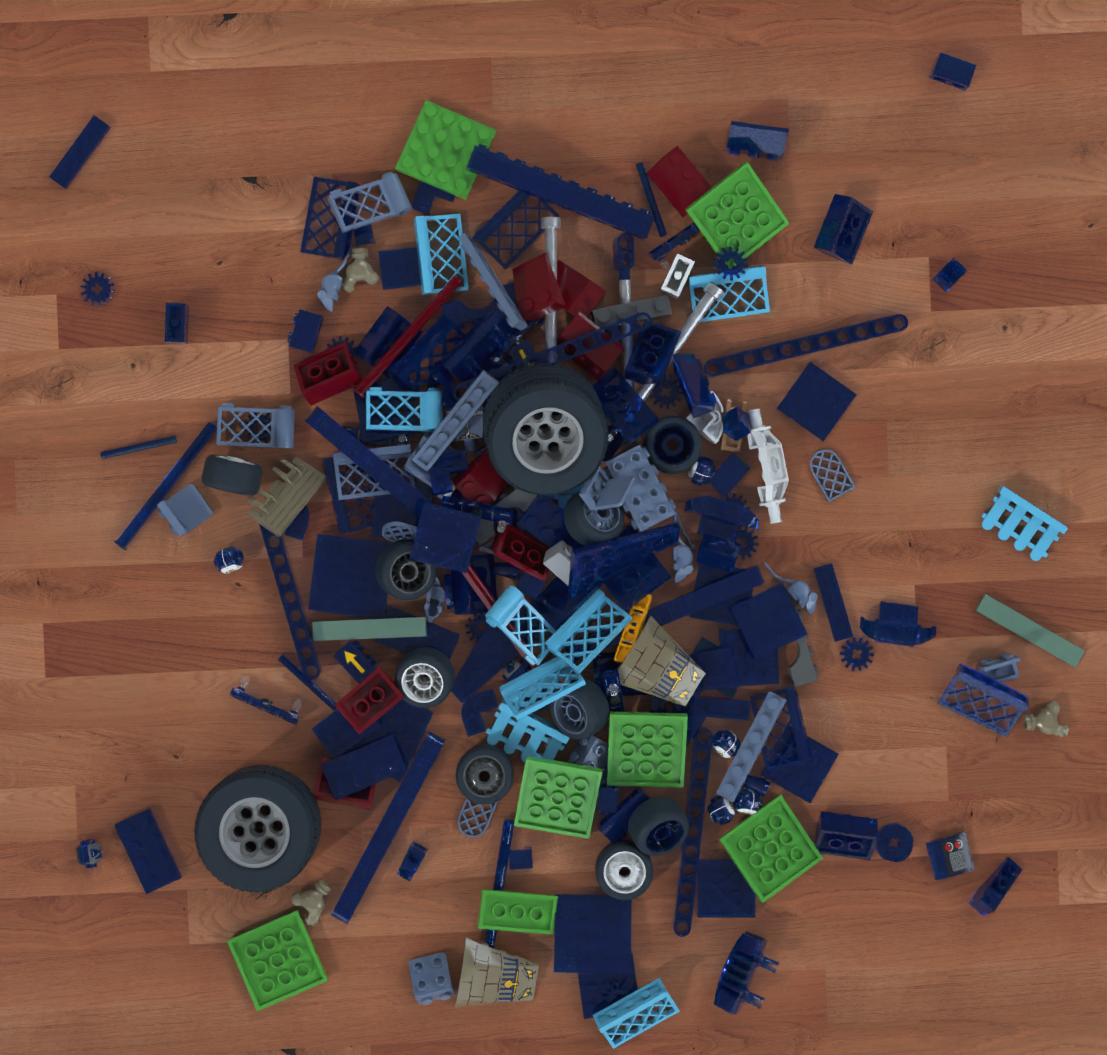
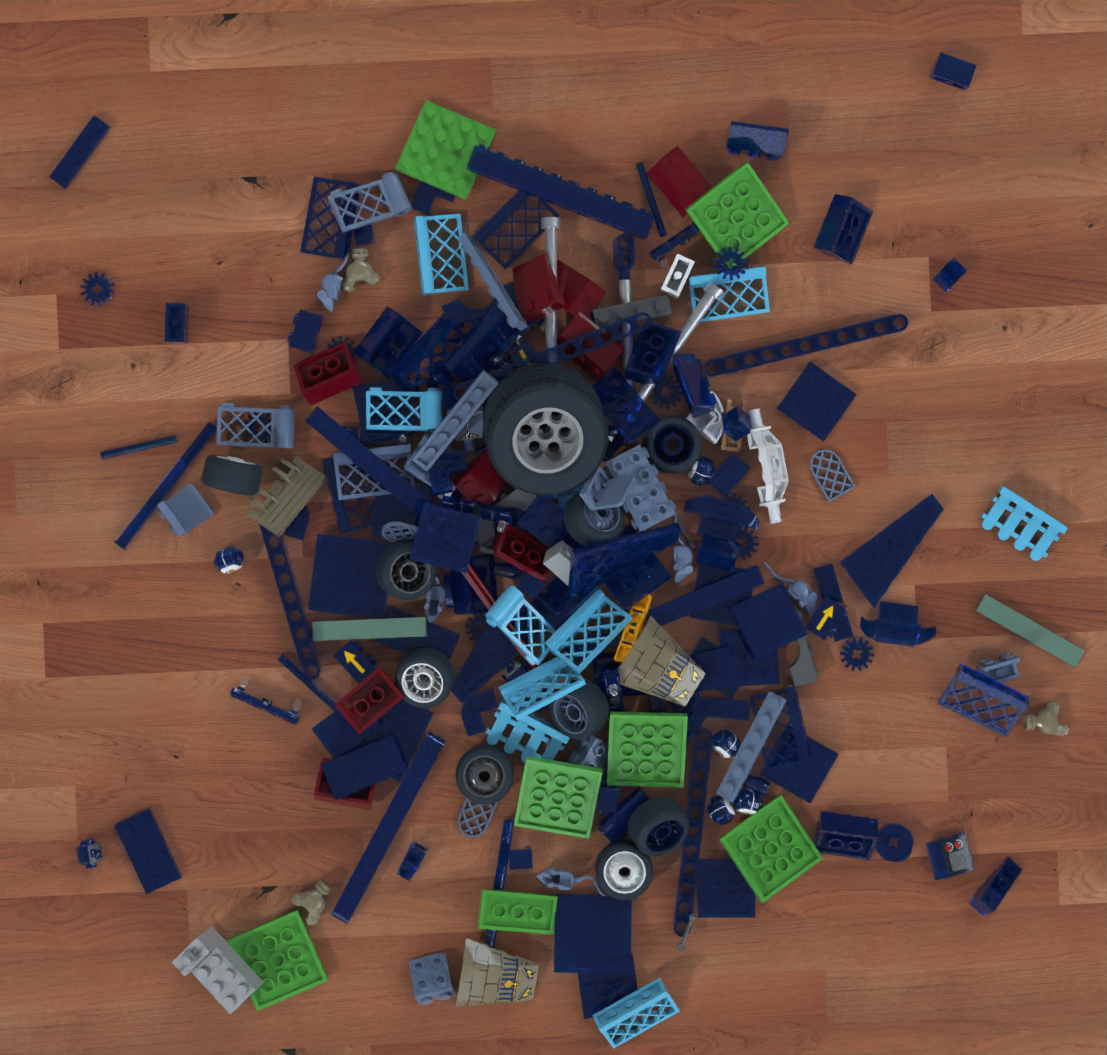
black wheel [194,765,321,893] -> none
dark red axle [352,276,462,398] -> none
clear blue plate [378,247,421,290] -> none
clear blue piece [714,931,780,1014] -> none
none -> light grey hinge [172,926,264,1014]
none -> sand blue animal [536,866,606,896]
none -> dark grey hinge [677,913,696,951]
none -> clear blue brick [805,594,848,640]
none -> clear blue wing [839,494,943,608]

